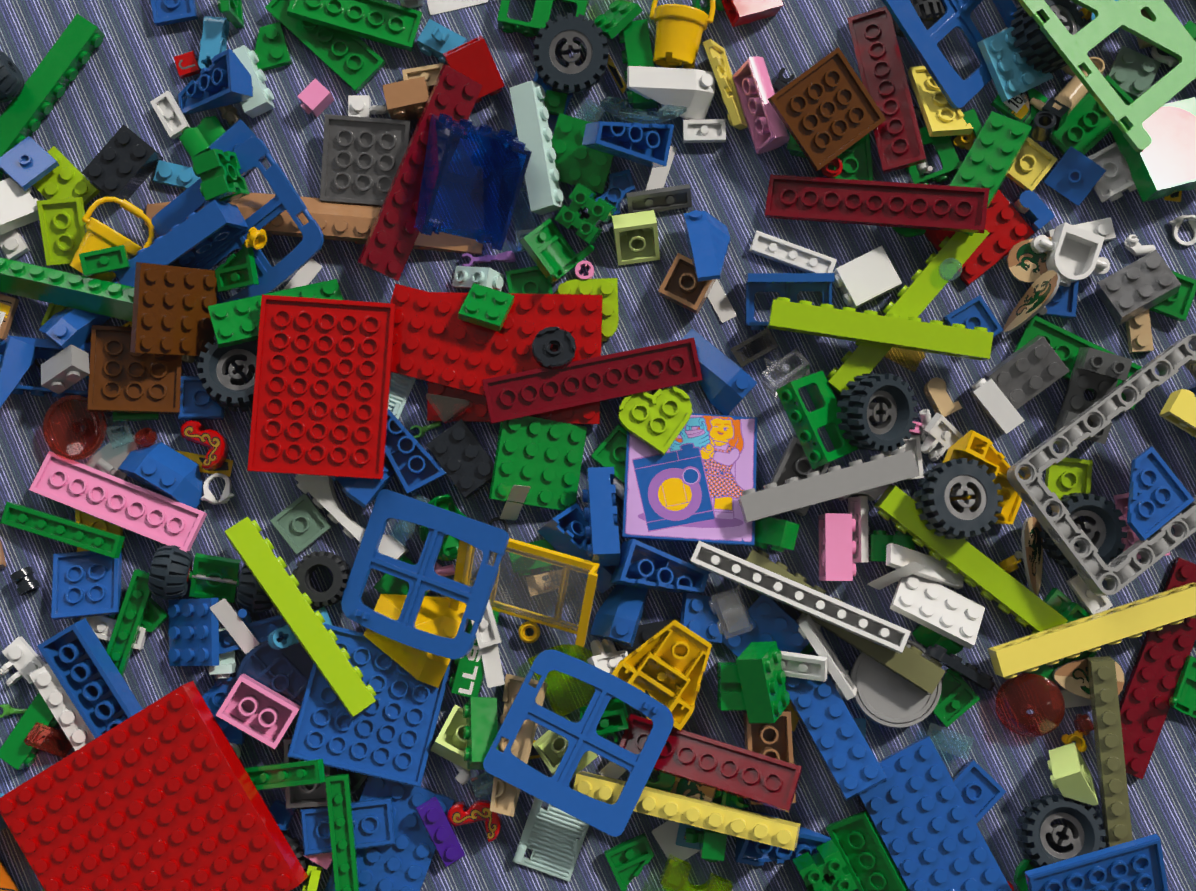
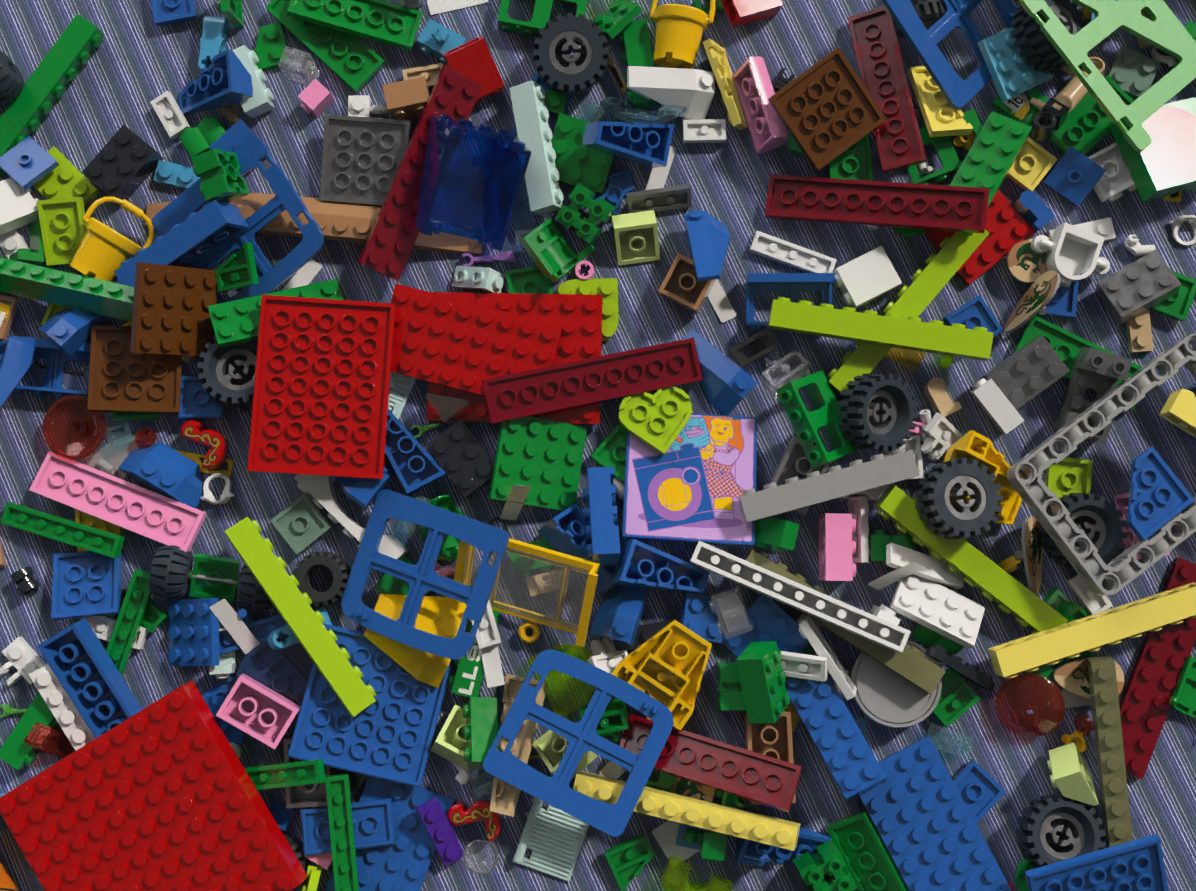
light grey brick [41,344,90,394] -> none
green plate [79,245,130,277] -> none
red tile [173,51,201,79] -> none
yellow plate [244,227,267,250] -> none
green plate [458,283,514,332] -> none
black plate [532,327,576,370] -> none
red plate [821,157,843,178] -> none
clear light blue tile [939,258,962,281] -> none
none -> green bracket [9,220,45,266]
none -> clear brick [278,46,319,87]
none -> clear hair [462,839,498,875]
none -> white plate [870,604,900,625]
none -> clear neon green hand [938,355,954,369]

